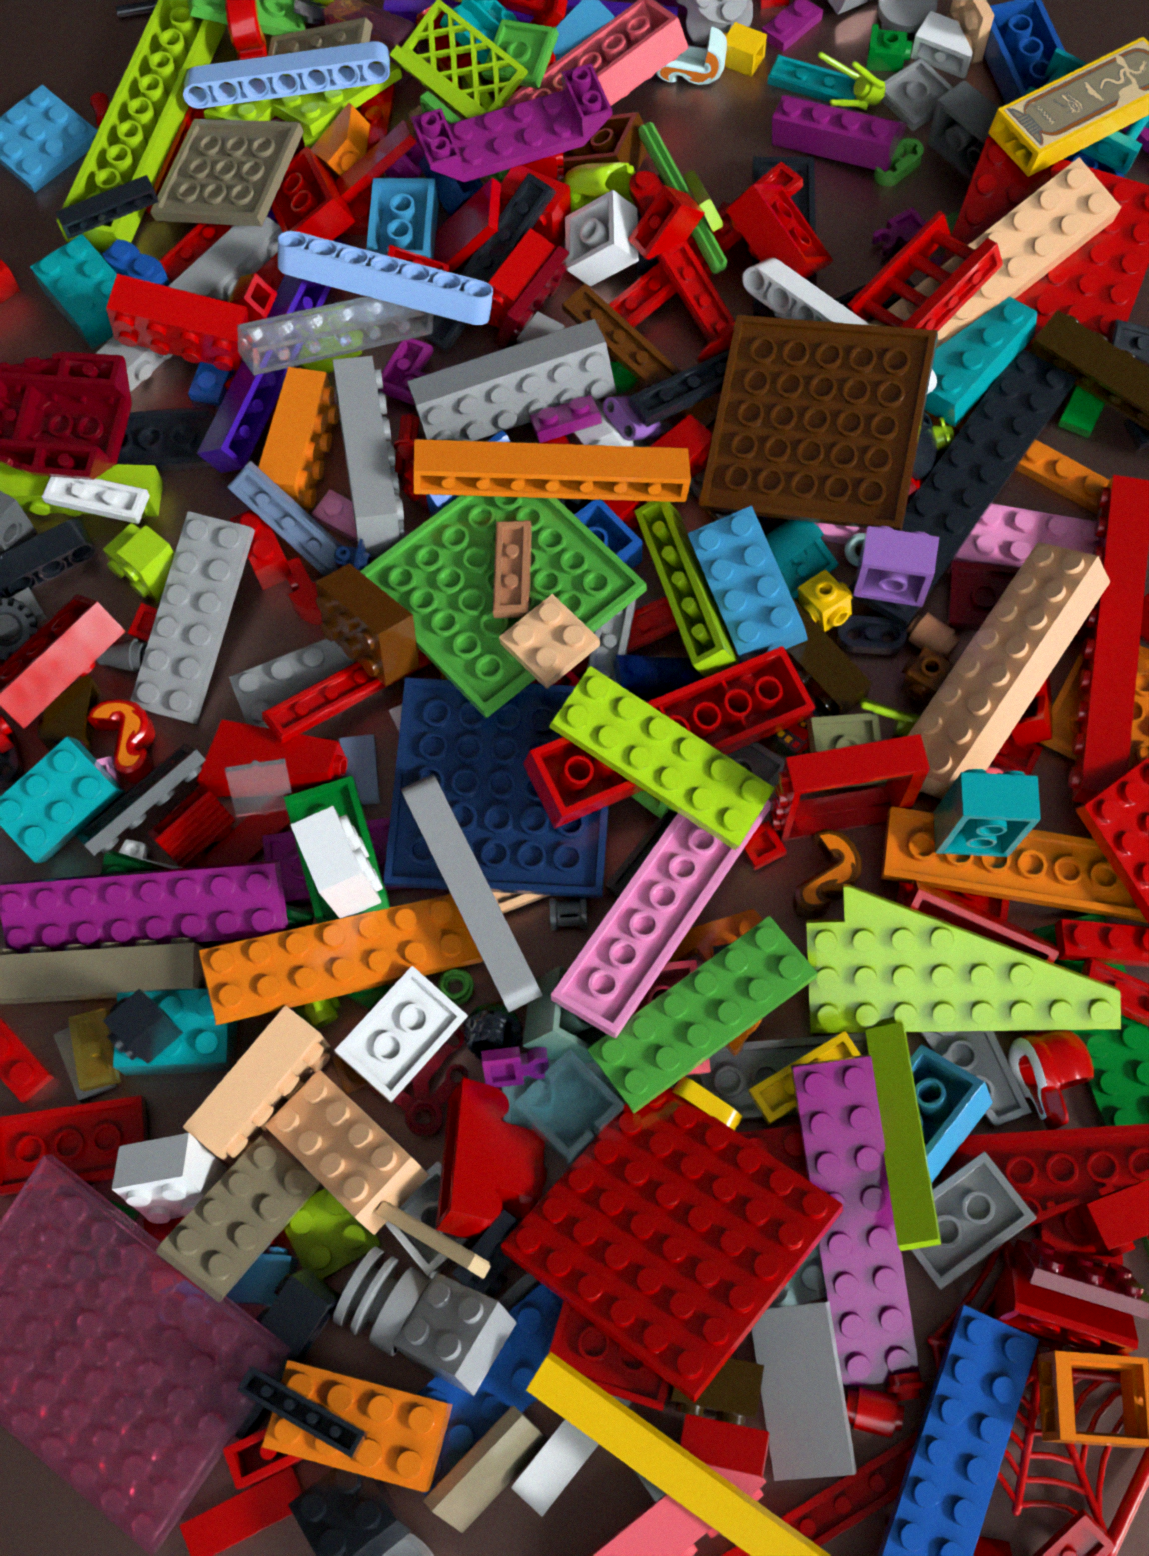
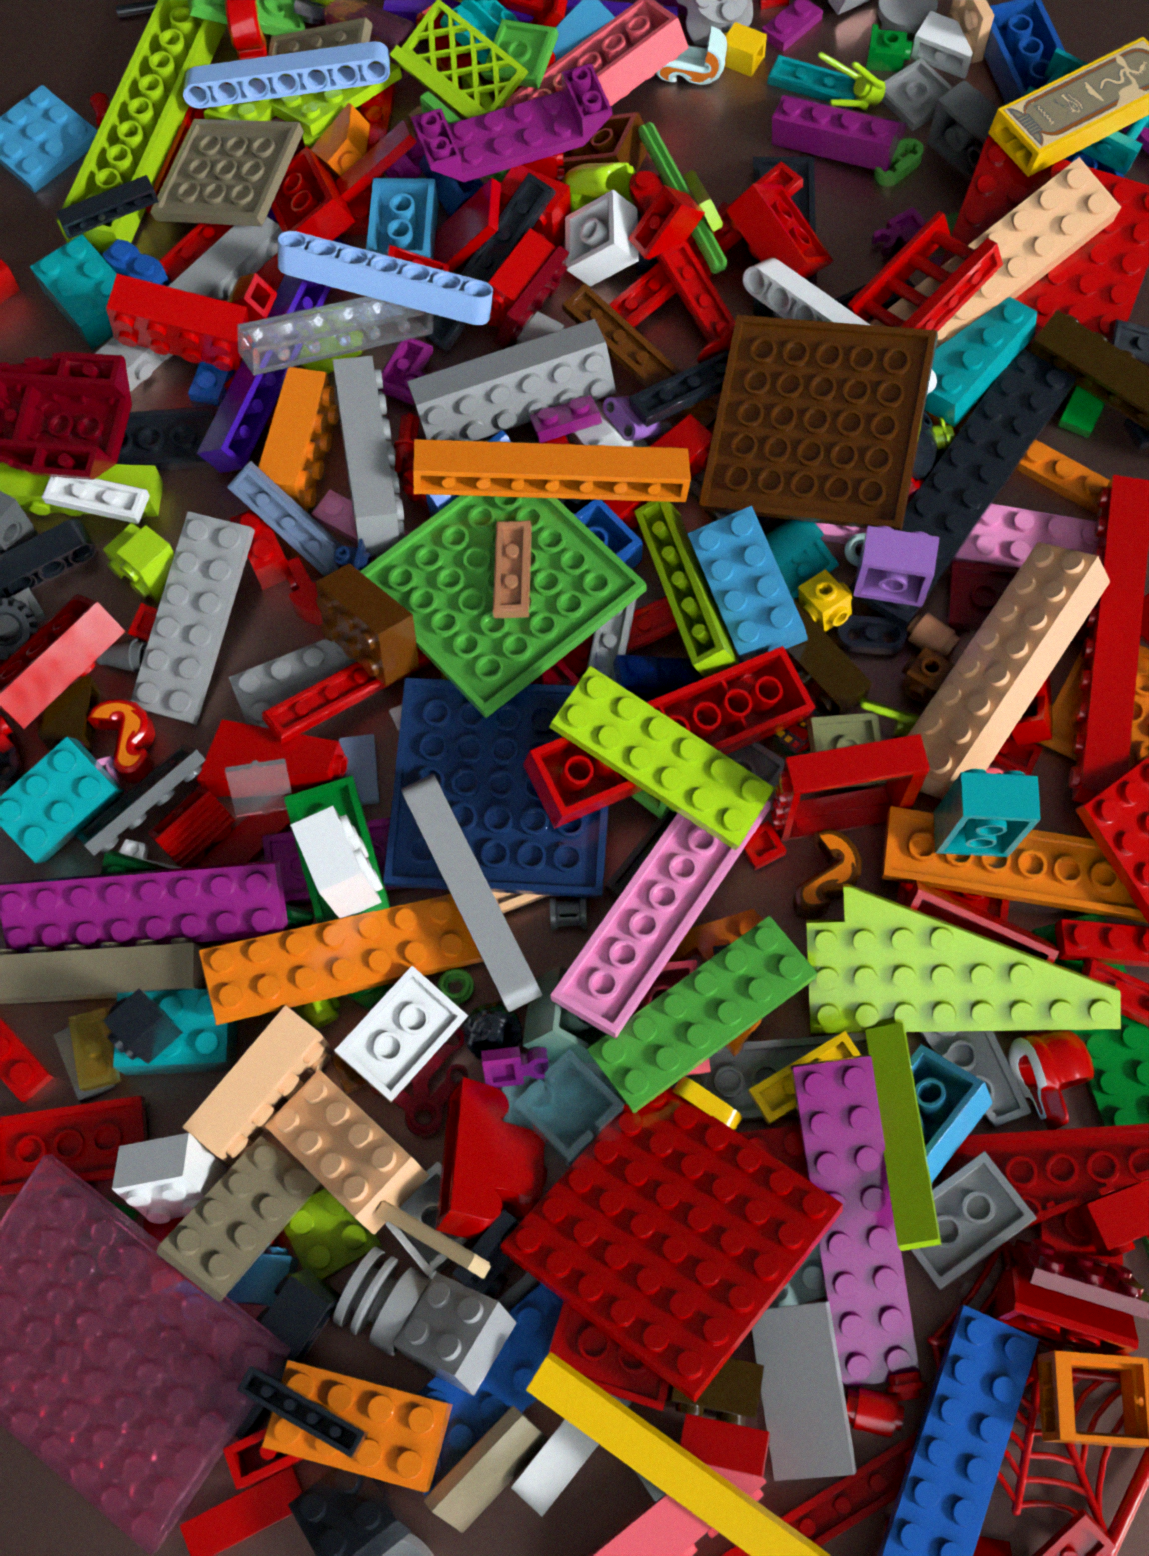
light nougat plate [499,594,600,689] -> none
green tile [610,361,638,396] -> none

